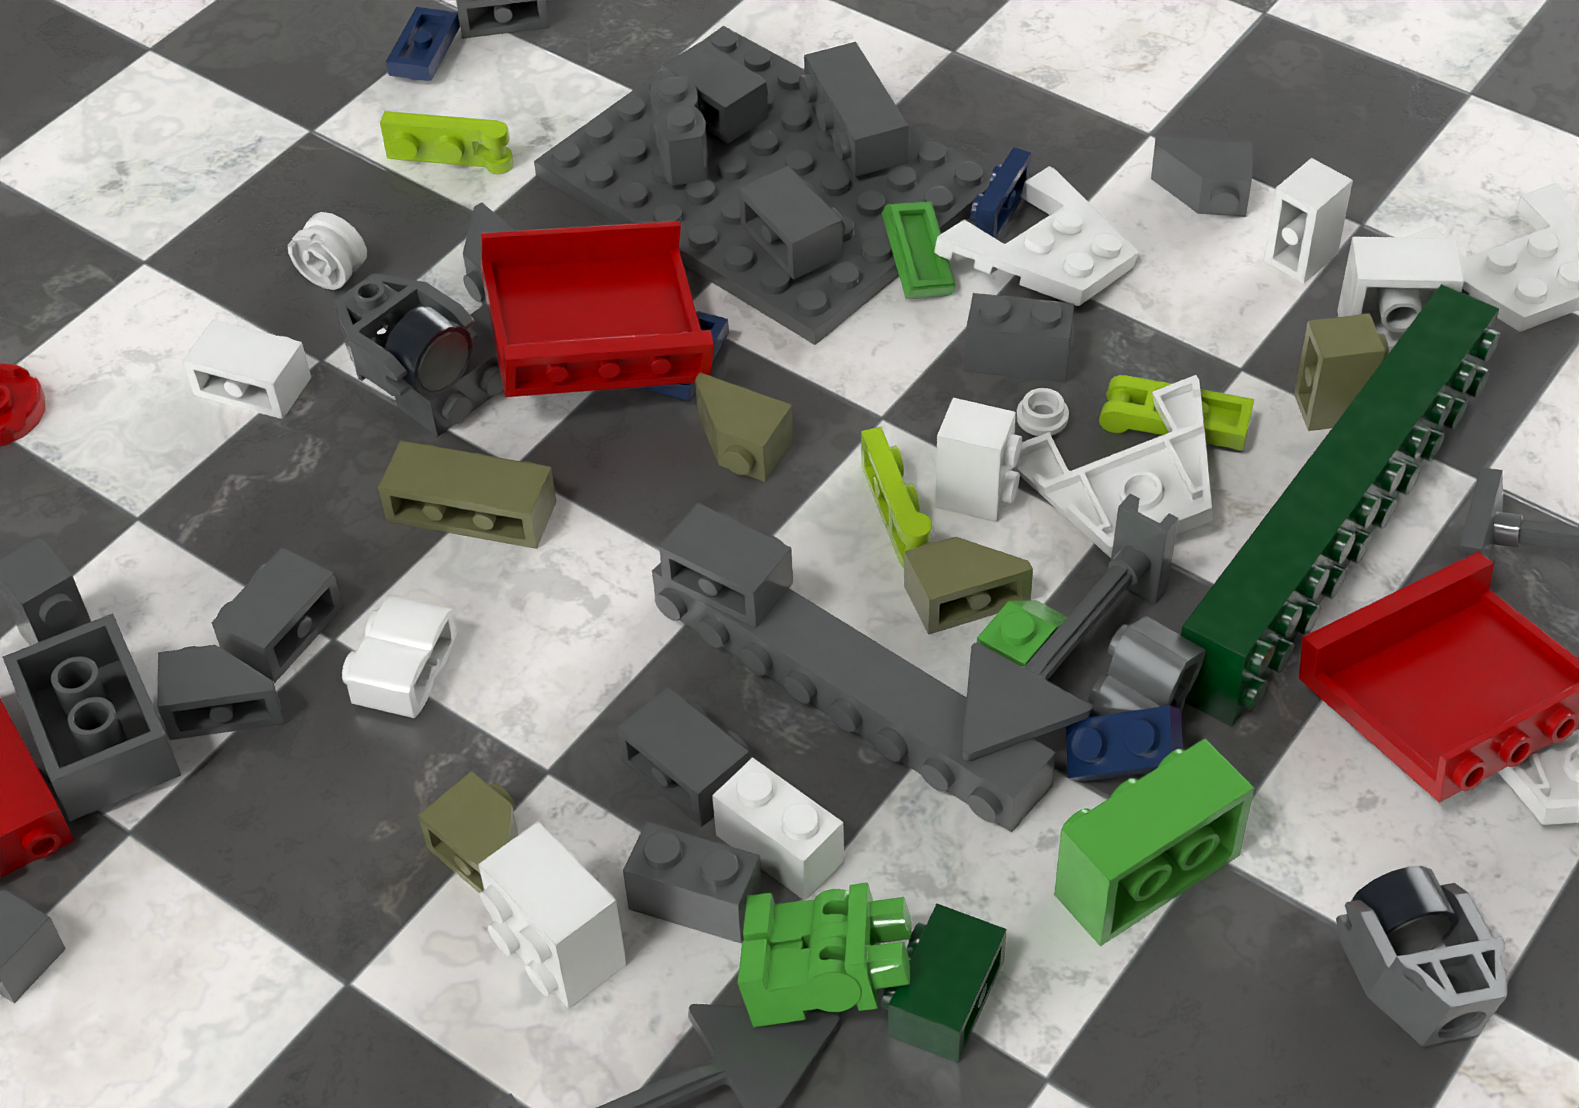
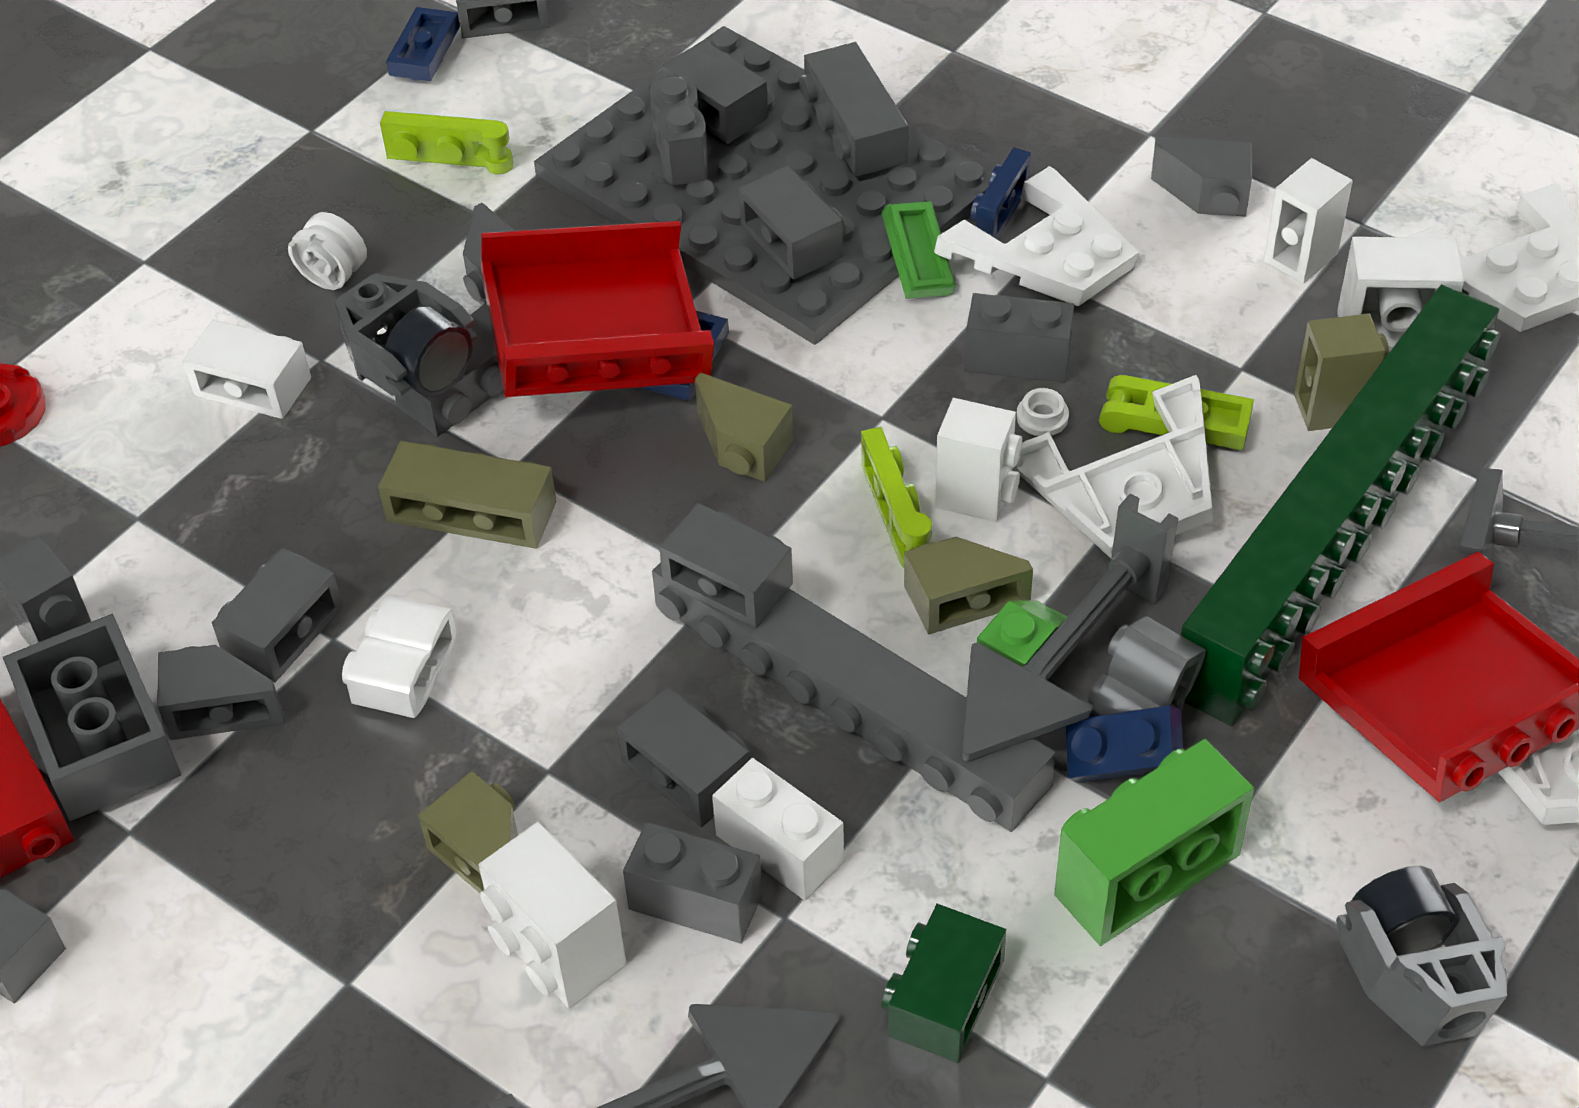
bright green hips [738,882,912,1028] -> none

